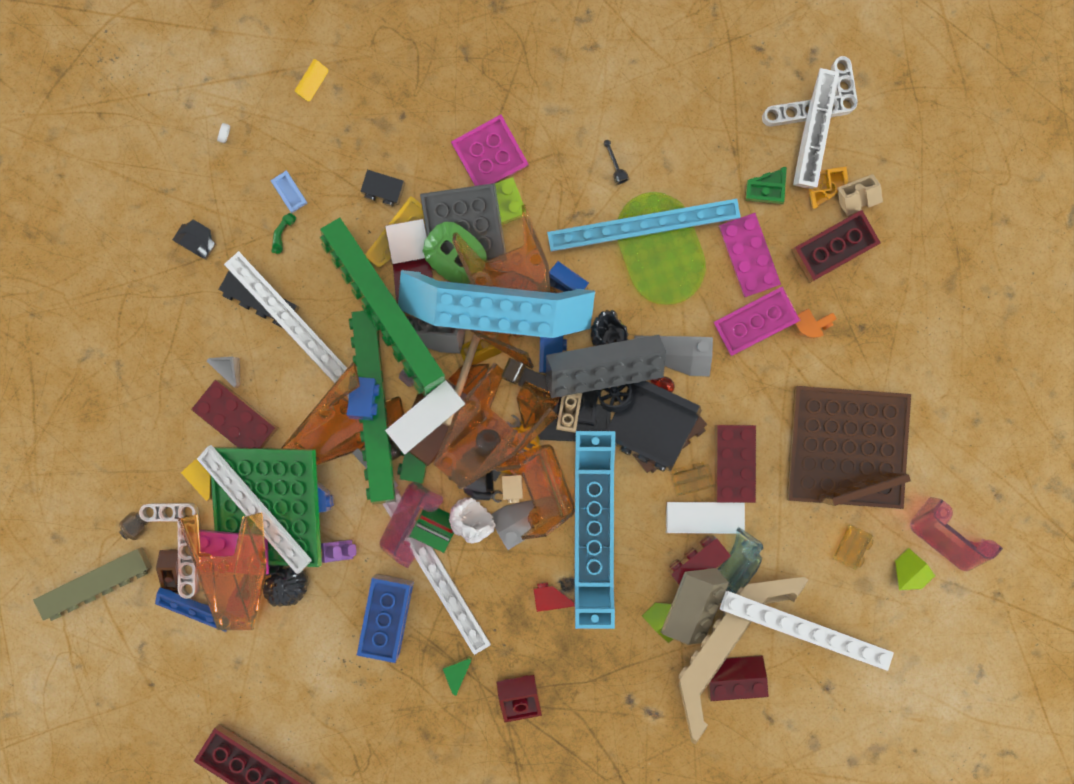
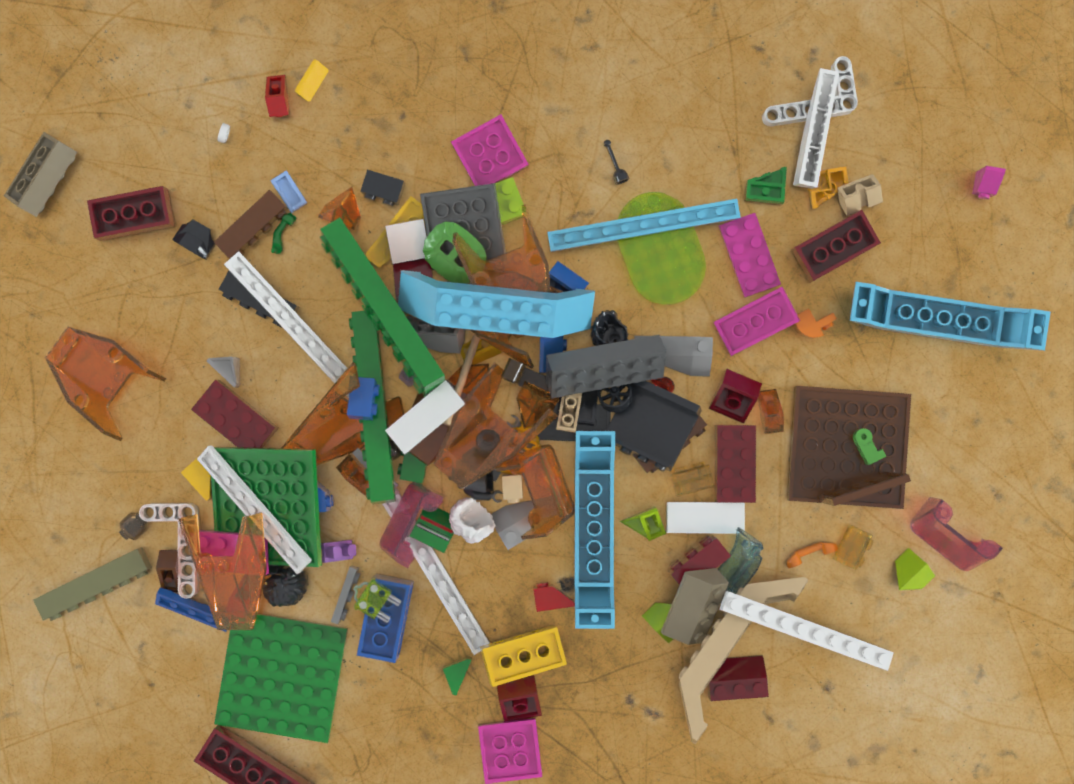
none -> dark tan slope [4,132,77,217]
none -> clear orange windscreen [45,327,166,441]
none -> dark red brick [87,186,175,241]
none -> reddish brown brick [214,190,288,259]
none -> green plate [214,611,348,743]
none -> red slope [265,75,289,117]
none -> clear orange slope [318,187,361,230]
none -> light grey plate [331,566,360,624]
none -> clear orange slope [336,454,369,497]
none -> clear neon green piece [353,577,401,623]
none -> dark pink plate [478,718,542,784]
none -> yellow brick [480,625,567,687]
none -> lime slope [619,506,666,541]
none -> dark red slope [709,369,762,423]
none -> clear orange slope [758,389,784,434]
none -> orange bar [786,541,838,568]
none -> medium azure slope [850,282,1051,351]
none -> bright green leg [853,428,886,465]
none -> dark pink slope [972,166,1006,199]

